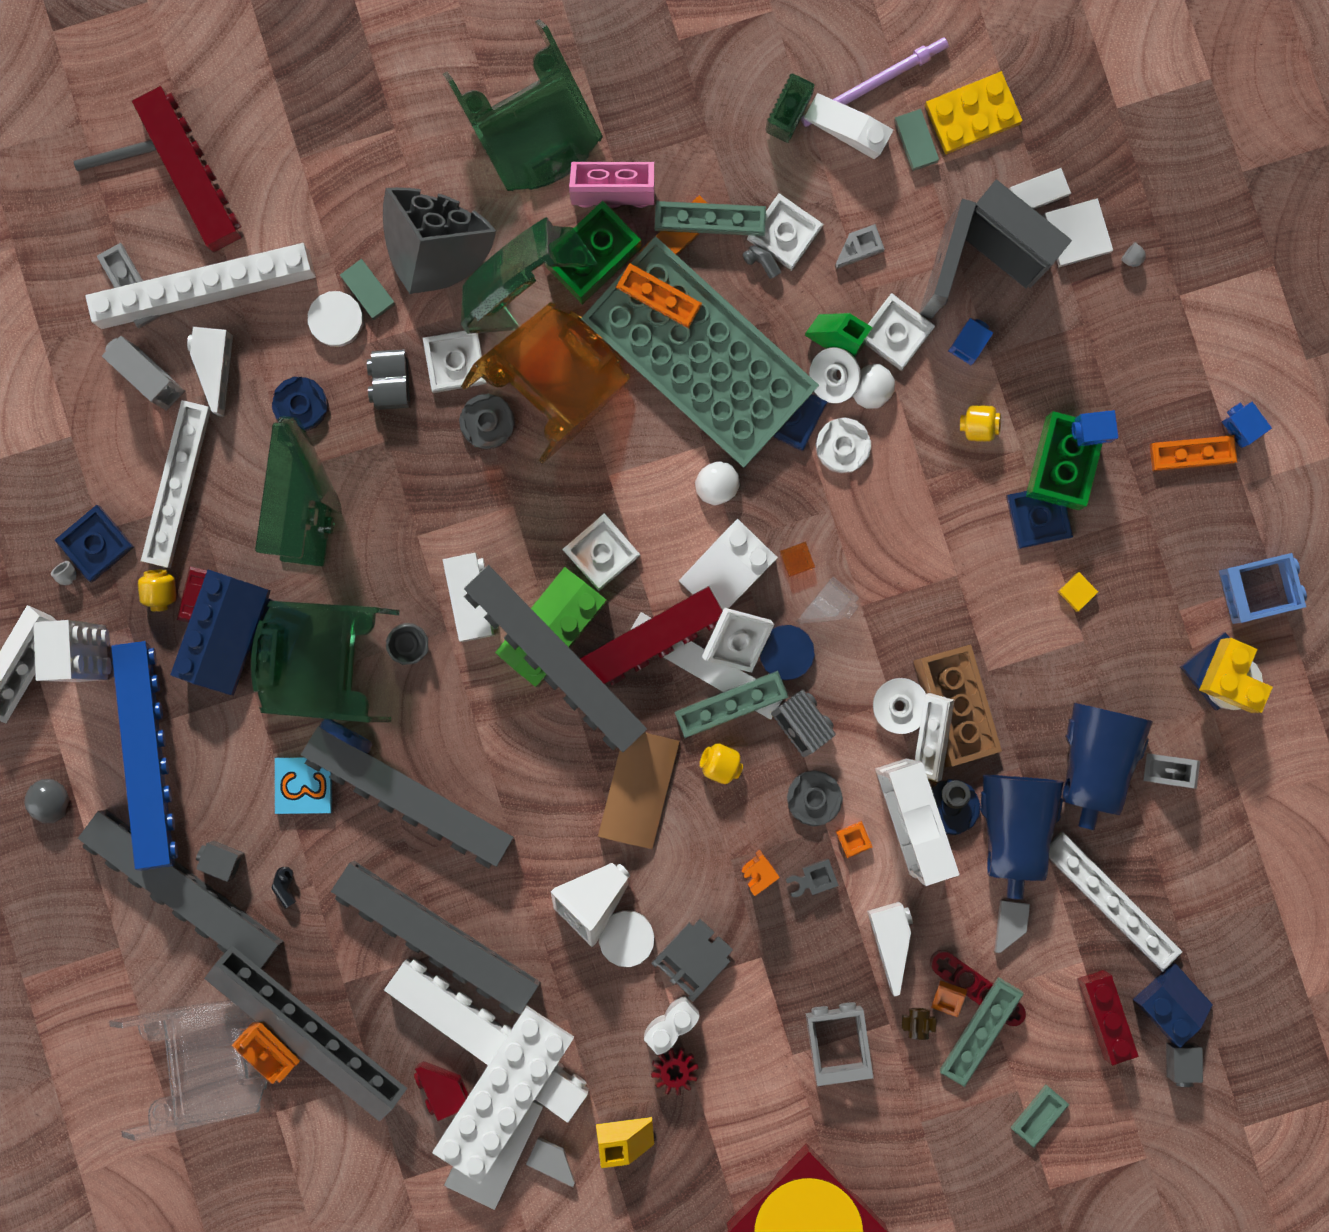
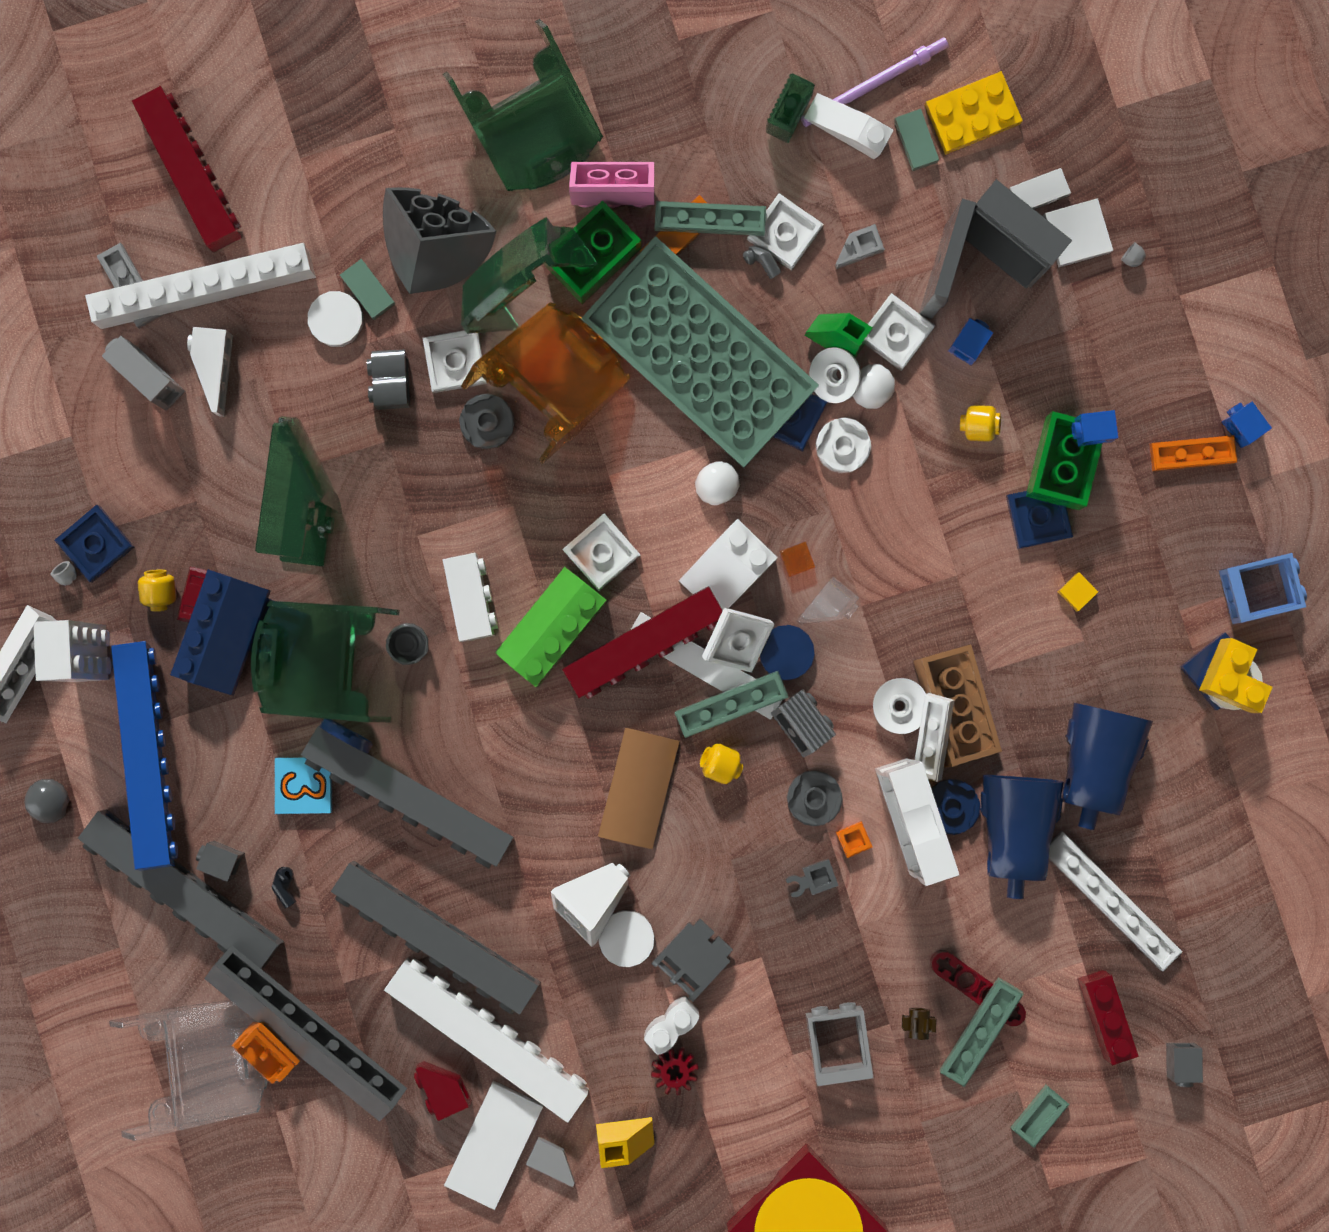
dark grey bar [74,140,156,171] -> none
white plate [141,400,211,568] -> none
dark blue tile [272,377,328,432] -> none
white plate [432,1006,574,1184] -> none
dark grey brick [464,565,647,752] -> none
orange tile [616,263,702,329] -> none
orange hinge [742,850,780,896] -> none
white slope [867,902,913,996] -> none
orange tile [931,980,967,1017] -> none
dark grey plate [942,780,970,809] -> none
light grey tile [994,900,1030,953] -> none
dark blue slope [1133,962,1213,1048] -> none
light grey slope [1143,753,1200,789] -> none

